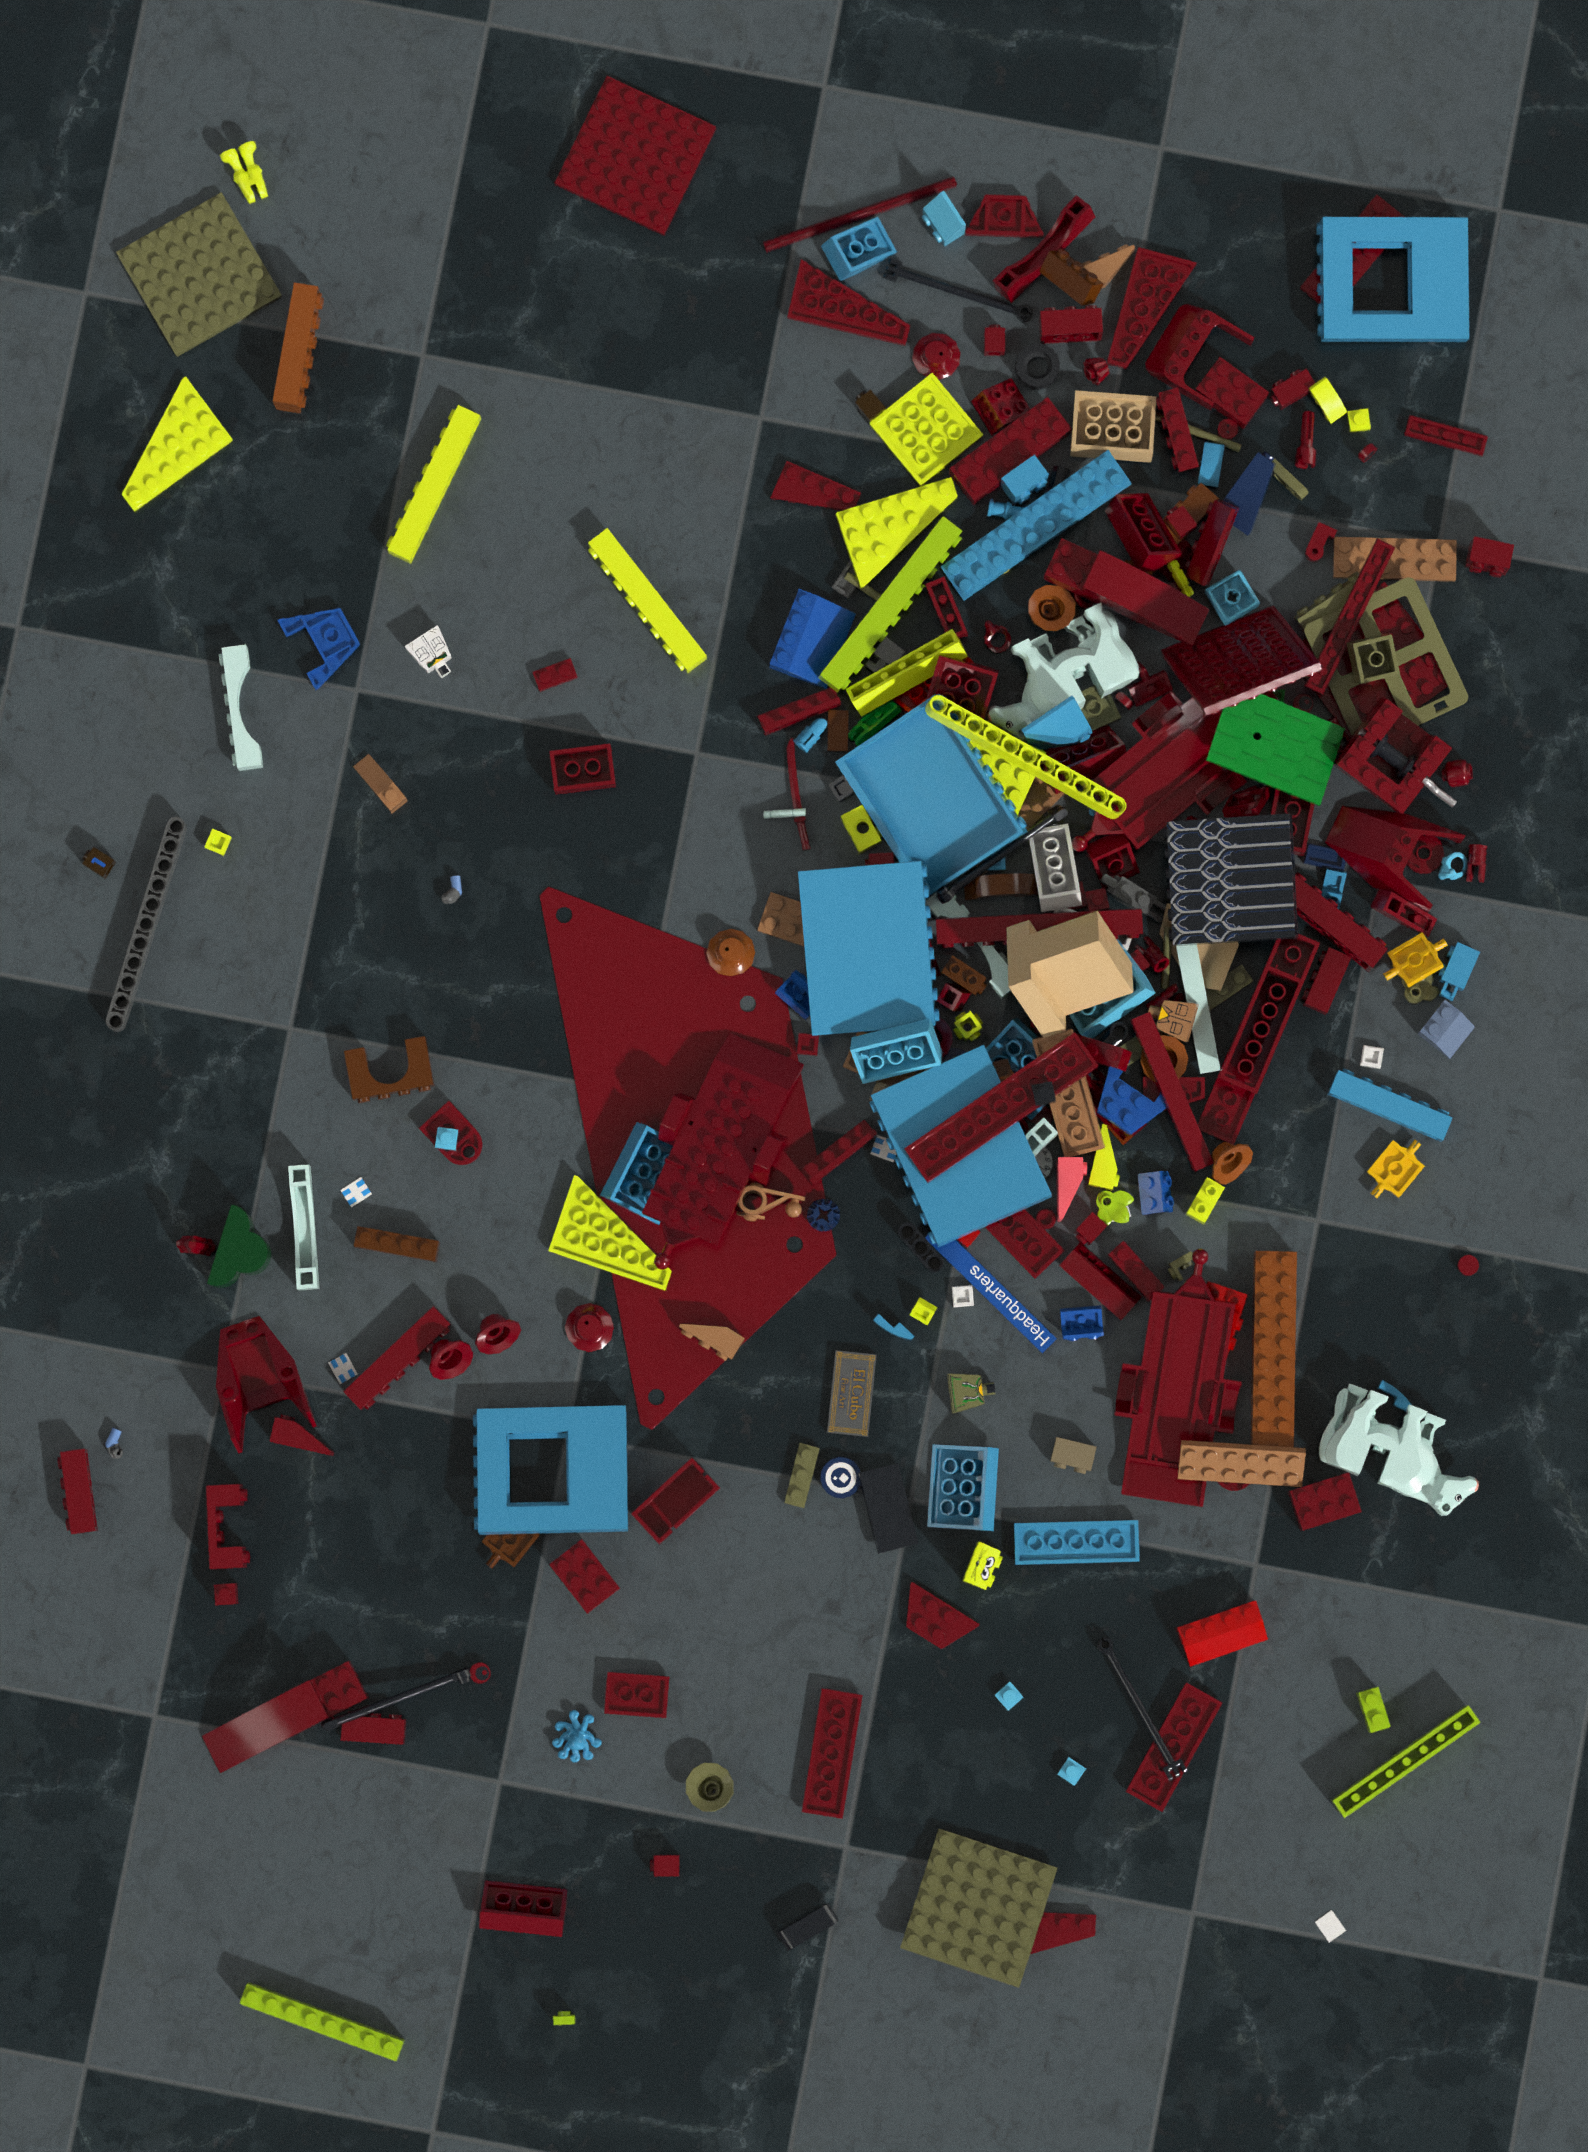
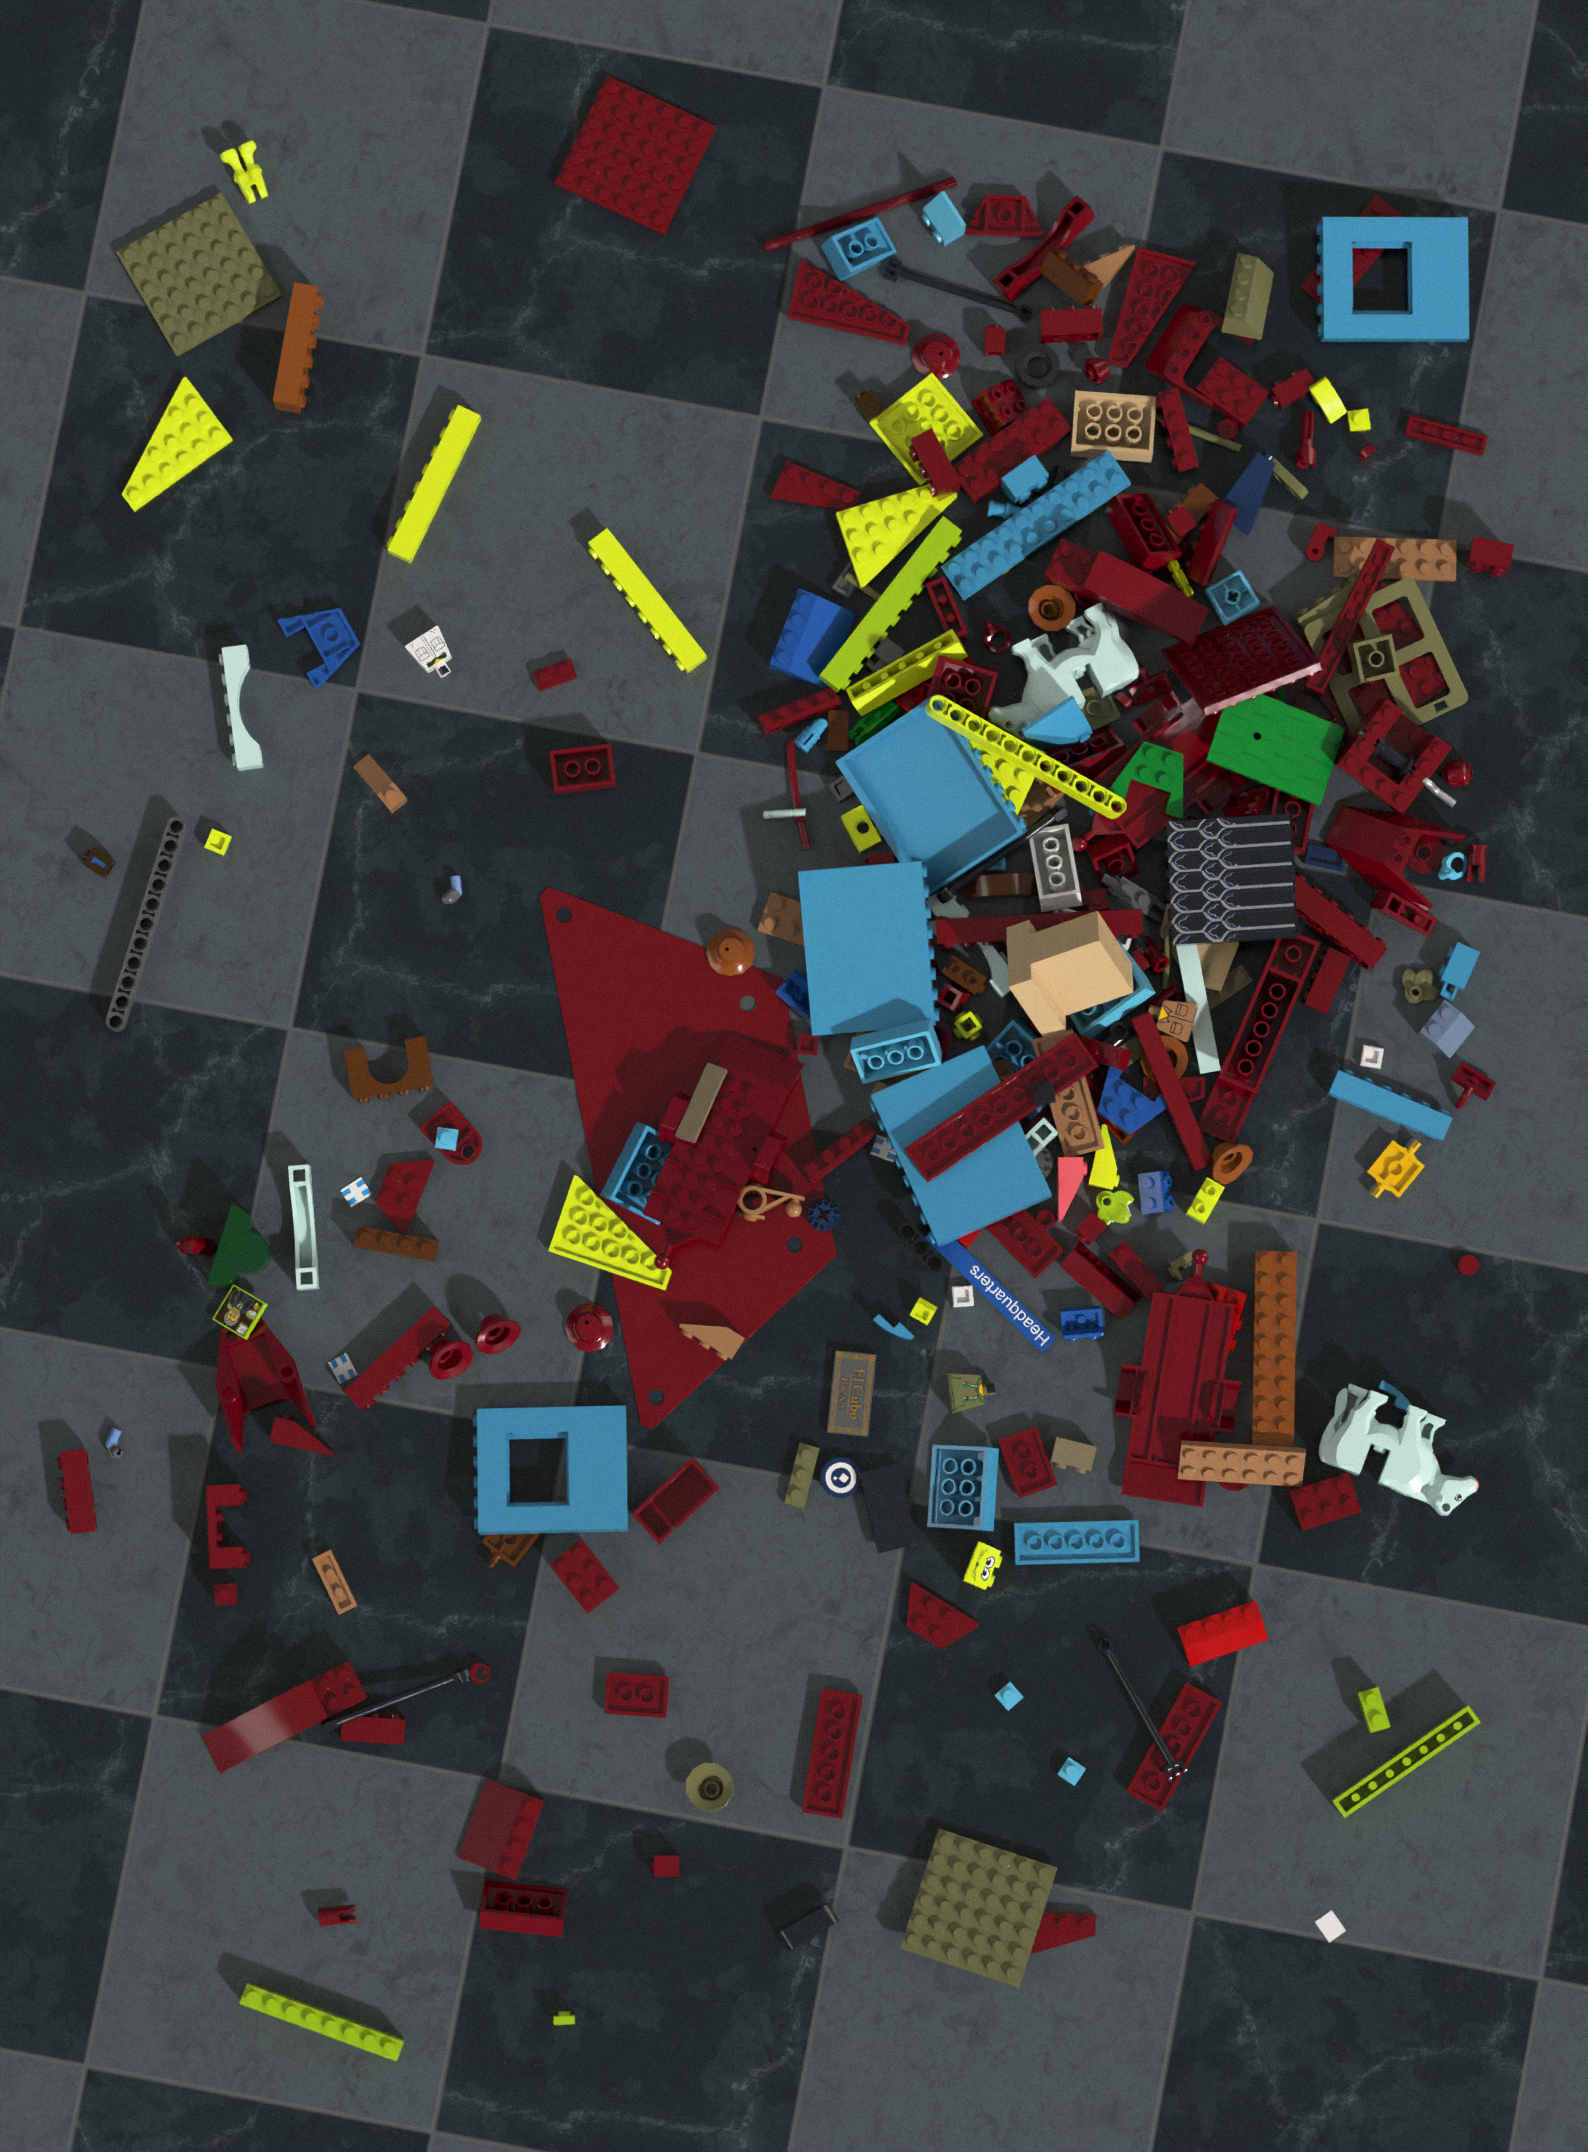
dark azure animal [552,1710,602,1762] -> none
dark azure slope [1198,442,1225,487] -> none
dark azure slope [1321,868,1347,909] -> none
yellow plate [1383,932,1448,988] -> none
none -> tile [212,1284,268,1340]
none -> medium nougat plate [312,1550,358,1615]
none -> dark red hinge [318,1904,357,1927]
none -> dark red wing [375,1160,435,1235]
none -> dark red slope [458,1779,545,1880]
none -> dark tan tile [675,1063,727,1144]
none -> dark red brick [908,428,960,502]
none -> dark red plate [998,1426,1058,1499]
none -> green wing [1108,741,1183,819]
none -> olive slope [1221,253,1274,340]
none -> dark red plate [1451,1062,1496,1109]

